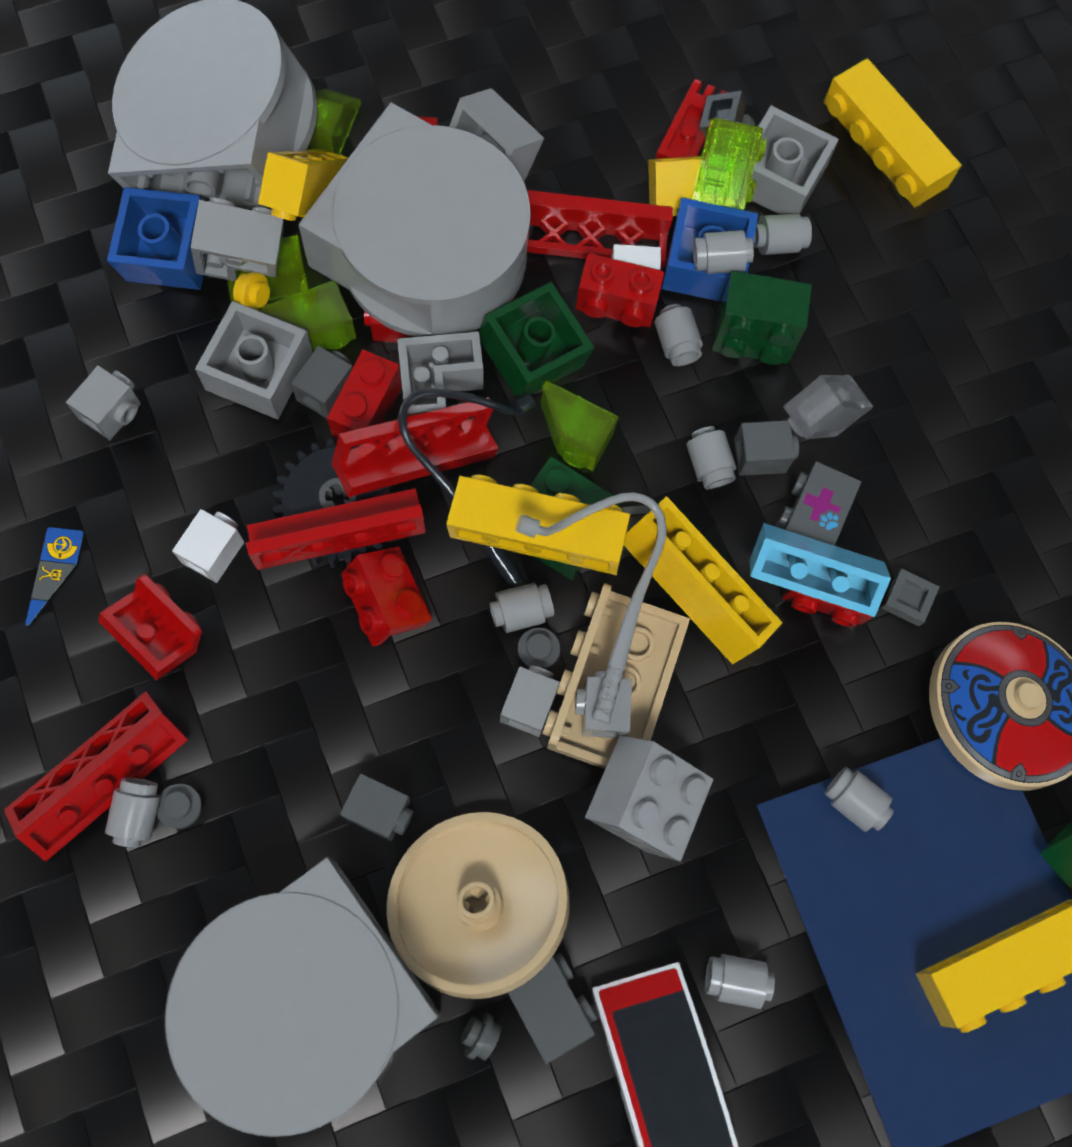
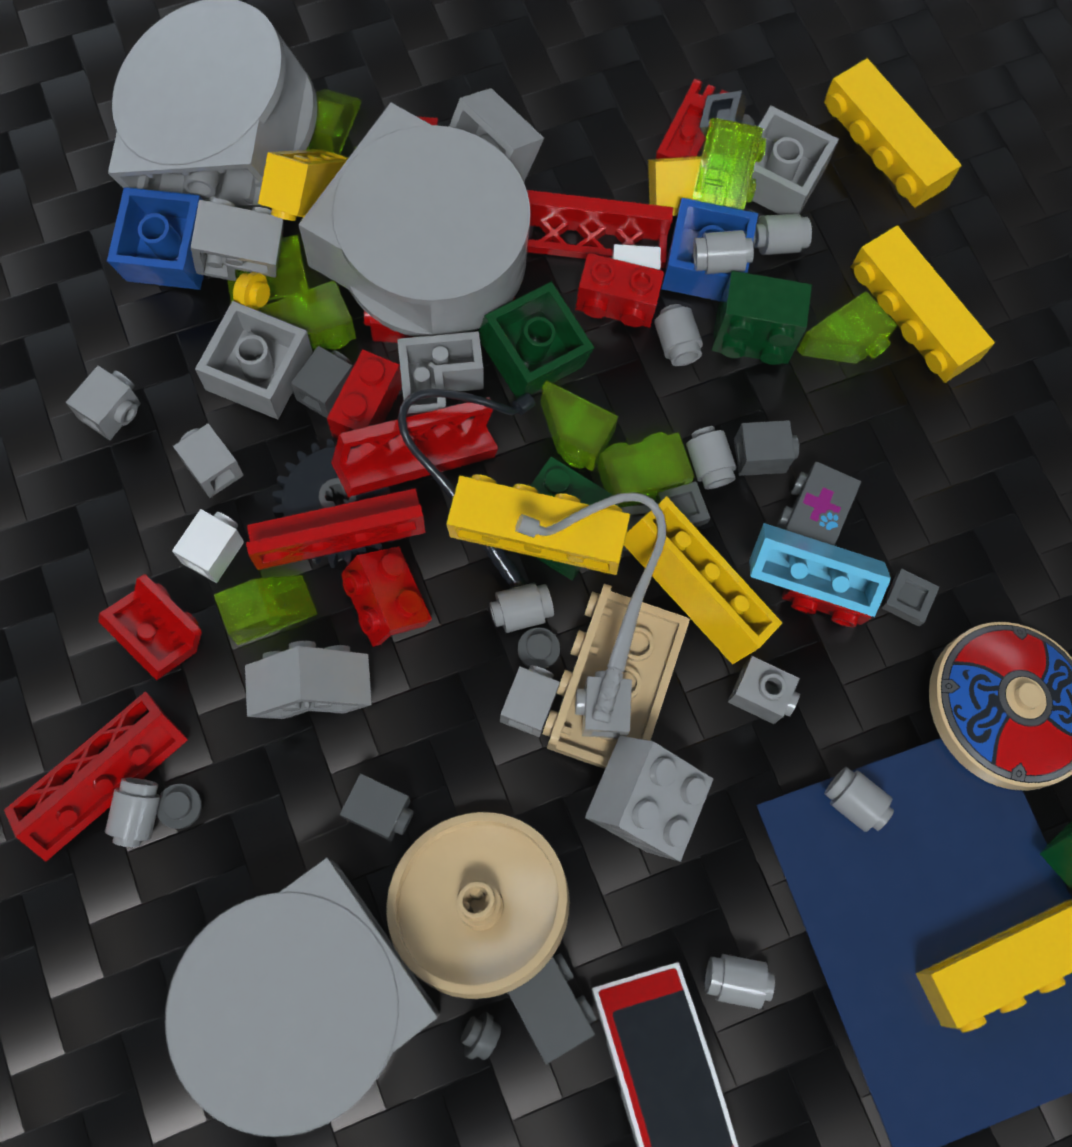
sticker [25,527,83,625] -> none
clear brick [783,375,873,439] -> none
none -> light grey brick [173,423,244,498]
none -> clear neon green slope [214,575,317,646]
none -> light grey brick [245,641,372,719]
none -> clear neon green brick [597,432,694,508]
none -> dark grey plate [656,482,710,527]
none -> light grey brick [728,656,800,724]
none -> clear neon green slope [798,291,897,364]
none -> yellow brick [851,225,995,383]

